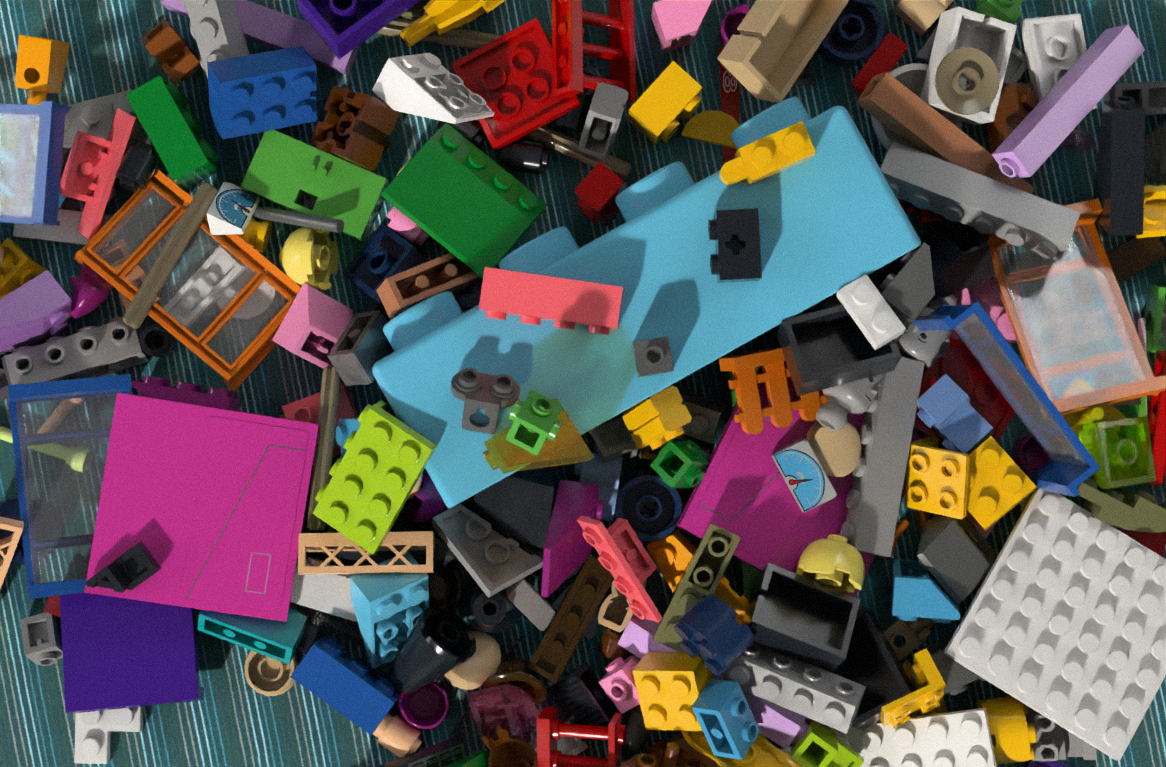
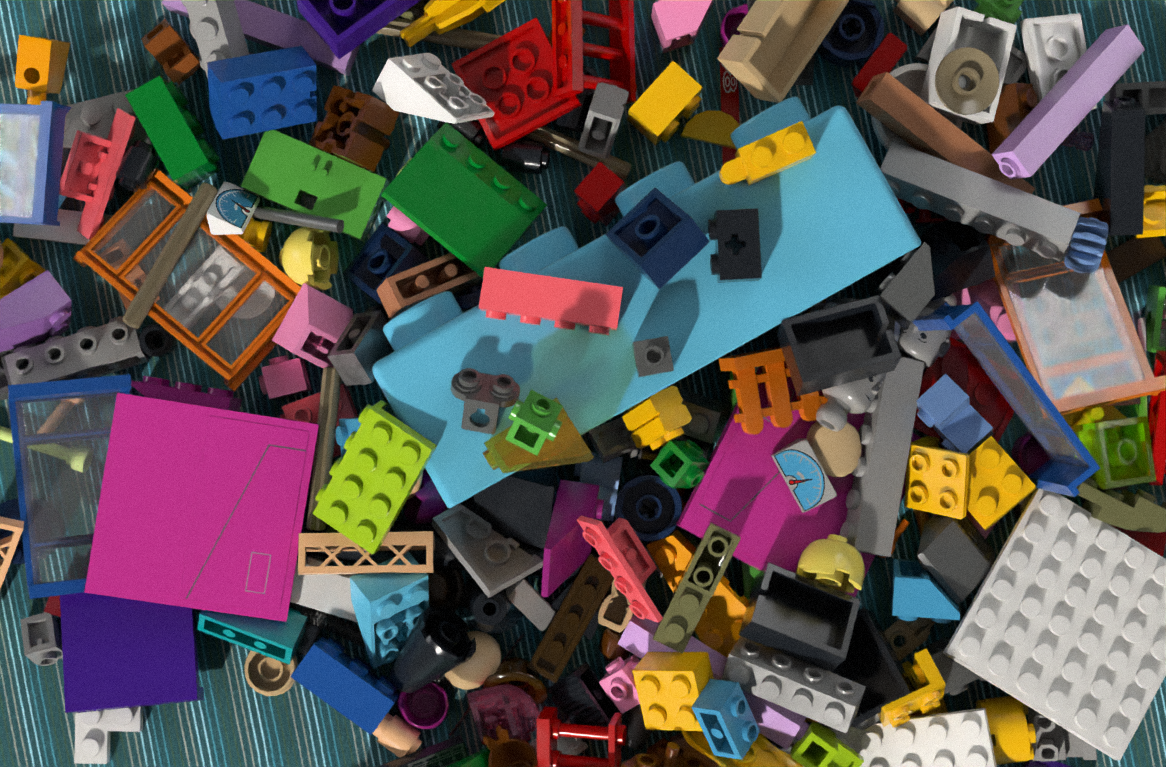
magenta hair [69,265,113,319] -> none
black slope [85,541,161,593] -> none
dark blue brick [674,594,754,676] -> none
white plate [836,275,906,350] -> none
none -> bright pink brick [259,355,312,400]
none -> dark blue slope [605,188,710,290]
none -> medium blue gear [1064,217,1109,274]

